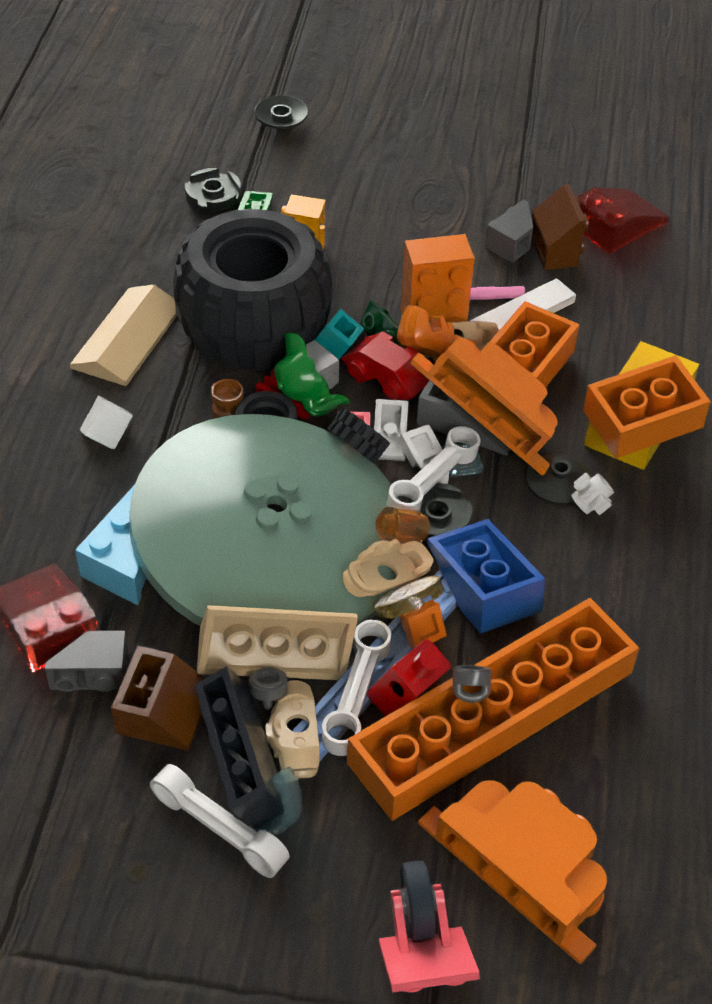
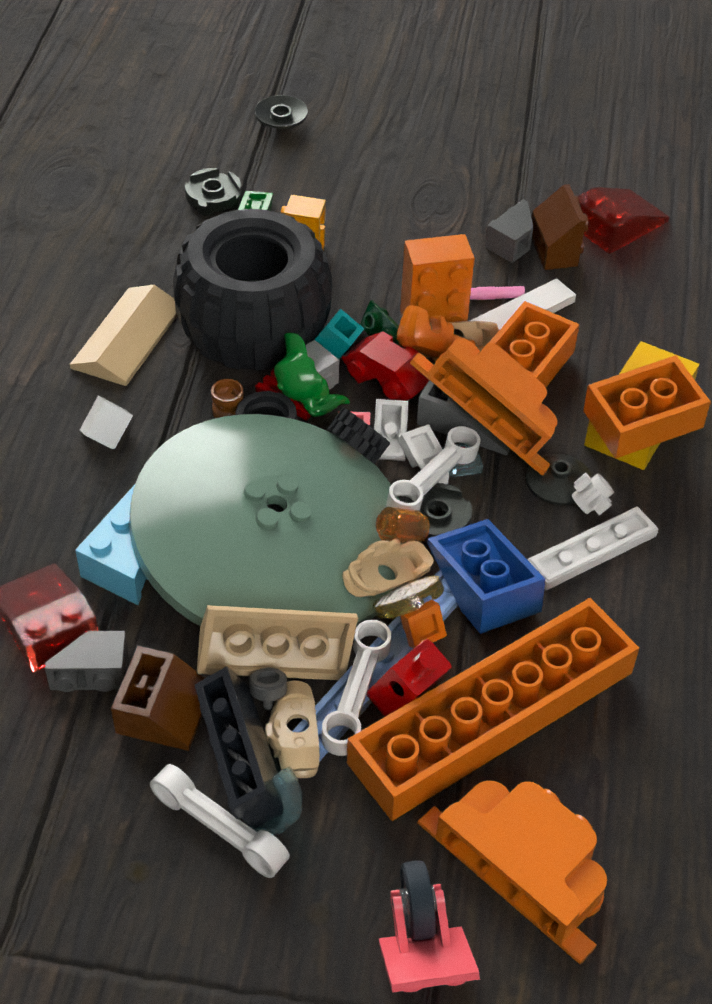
dark grey tile [453,665,492,703] -> none
none -> white tile [527,506,658,591]

